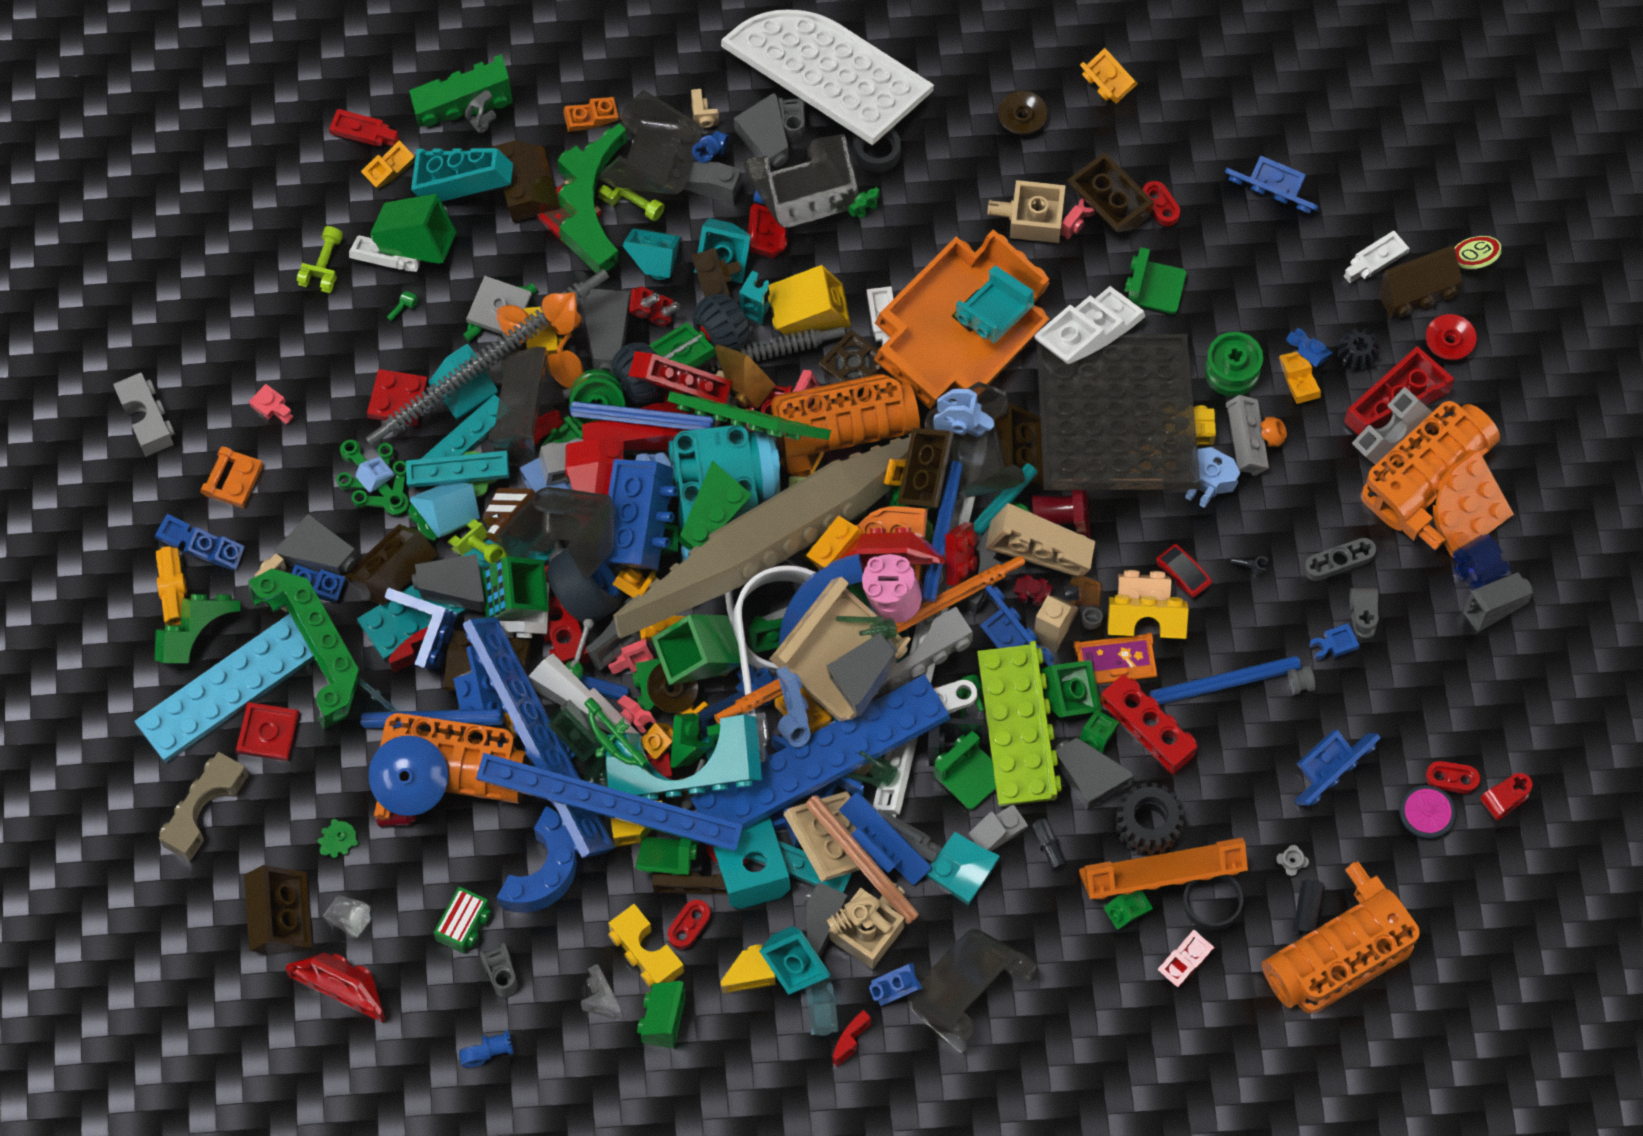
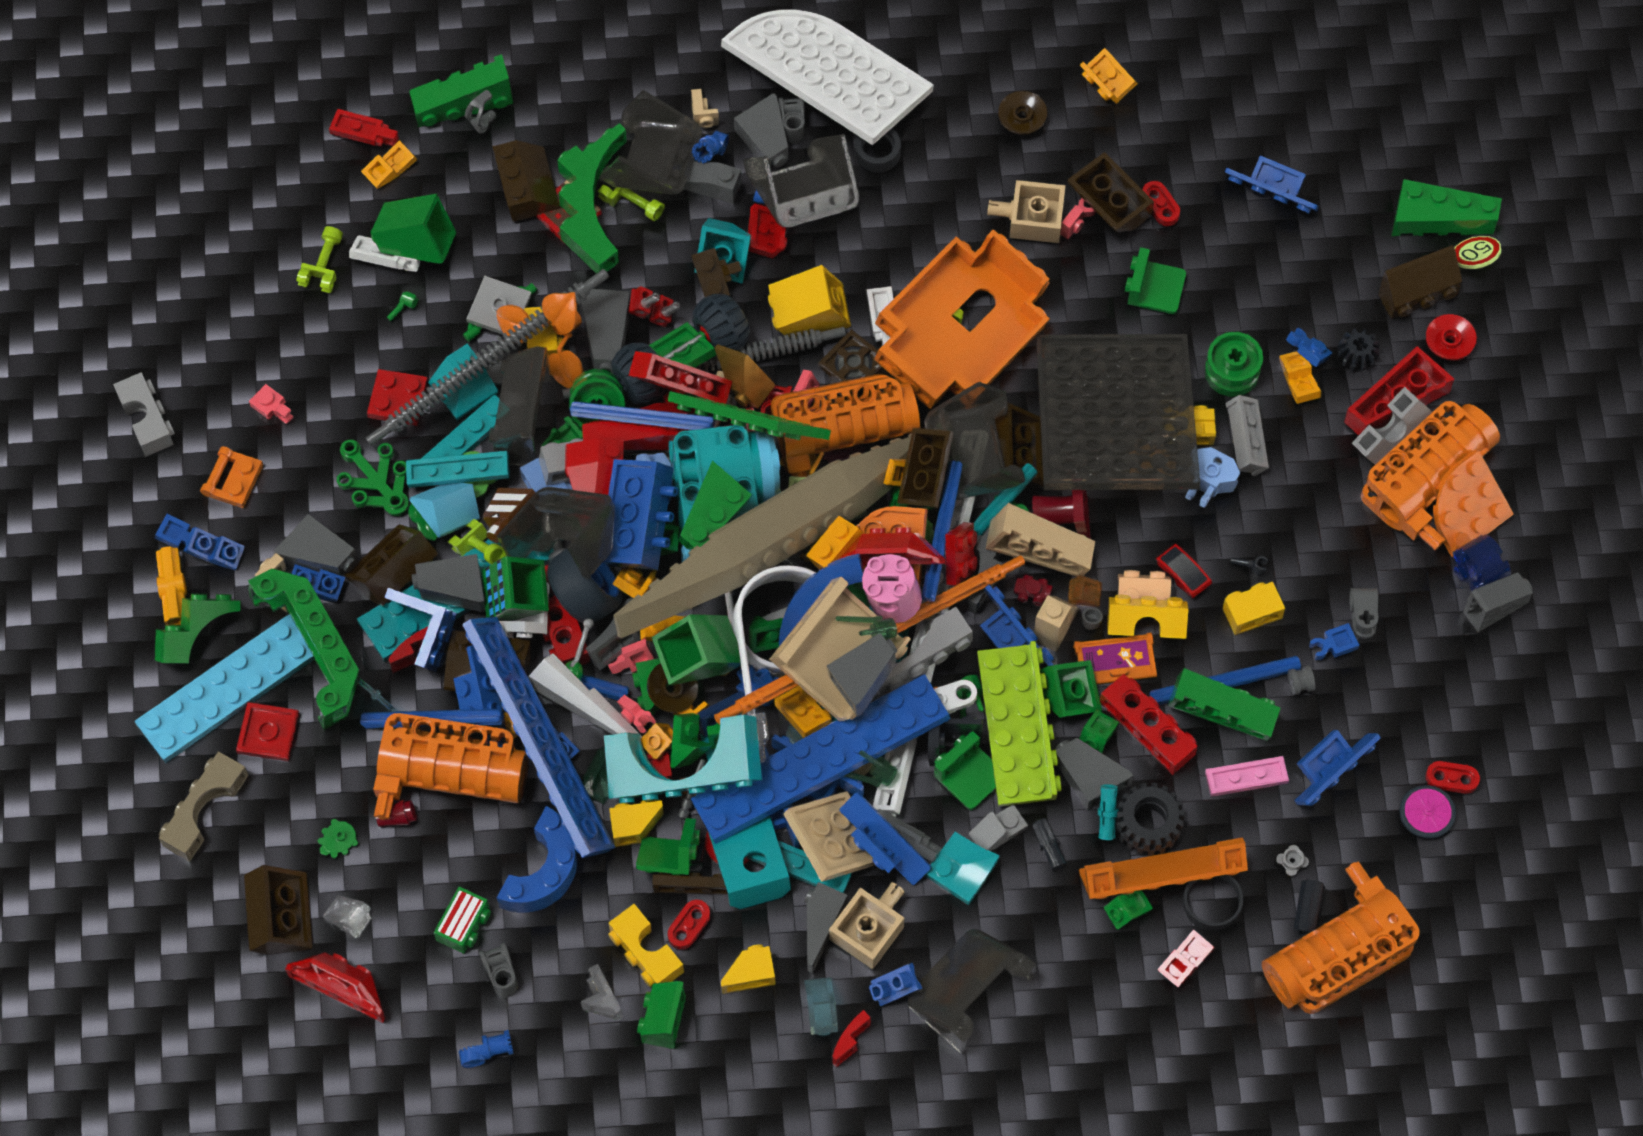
light blue slope [355,457,395,492] -> none
blue dish [369,735,449,816] -> none
teal wedge [411,148,513,202] -> none
blue plate [476,753,743,852] -> none
red plate [516,410,564,448] -> none
clear green brick [547,699,602,762] -> none
orange slope [563,97,619,132] -> none
green piece [584,697,649,769] -> none
teal slope [623,229,681,280] -> none
teal hinge [739,271,770,326] -> none
teal slope [759,926,831,995] -> none
medium blue plate [776,666,810,747] -> none
nougat axle [806,795,919,924] -> none
tan piece [827,891,892,934] -> none
green piece [848,187,880,218] -> none
light blue hinge [933,389,995,437] -> none
teal panel [956,265,1034,344] -> none
white slope [1034,286,1145,364] -> none
black hand [1064,579,1080,601] -> none
orange plate [1260,417,1287,448] -> none
dark grey beam [1304,538,1376,581] -> none
white hinge [1344,231,1410,283] -> none
red piece [1480,773,1532,820] -> none
none -> teal pin [1097,784,1119,840]
none -> green wedge [1168,668,1280,741]
none -> bright pink tile [1205,756,1289,797]
none -> yellow brick [1223,582,1285,635]
none -> green wedge [1392,179,1502,236]

